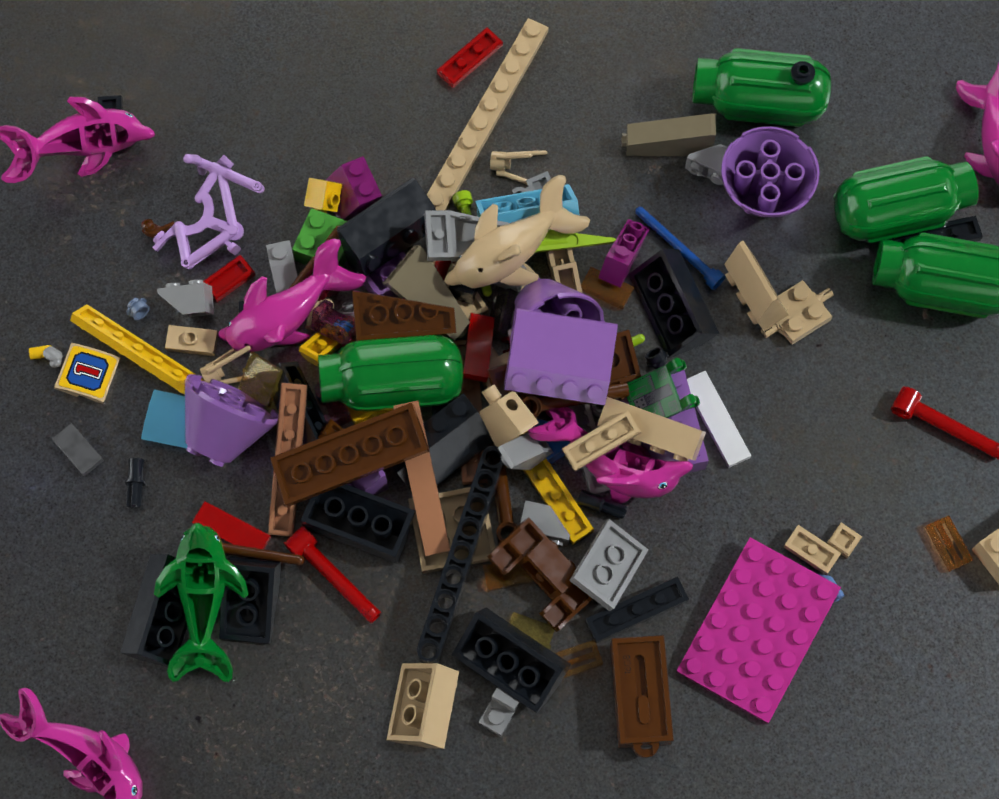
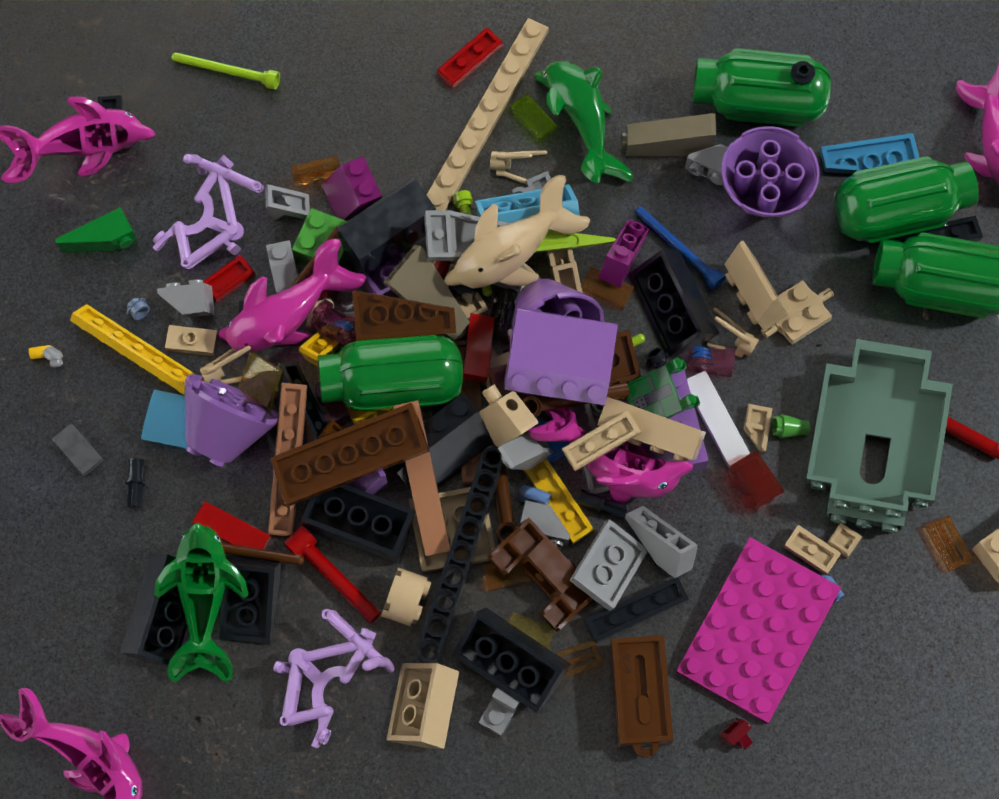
slope [54,343,121,404] -> none
reddish brown arm [141,219,174,238] -> none
yellow brick [304,178,342,214] -> none
none -> green slope [55,207,137,253]
none -> lime piece [171,53,280,90]
none -> light grey slope [265,184,310,221]
none -> lavender piece [273,609,395,748]
none -> clear orange plate [291,155,340,185]
none -> tan brick [381,567,431,626]
none -> clear neon green tile [509,93,557,142]
none -> medium blue arm [518,485,551,505]
none -> green animal [534,61,633,183]
none -> light grey slope [625,506,698,578]
none -> clear pink leg [687,346,736,377]
none -> tan plant [706,308,759,358]
none -> dark red tile [718,718,753,750]
none -> clear red brick [728,450,785,513]
none -> tan tile [743,404,773,454]
none -> bright green cone [771,414,810,439]
none -> sand green panel [806,339,953,533]
none -> dark azure wing [820,133,920,174]

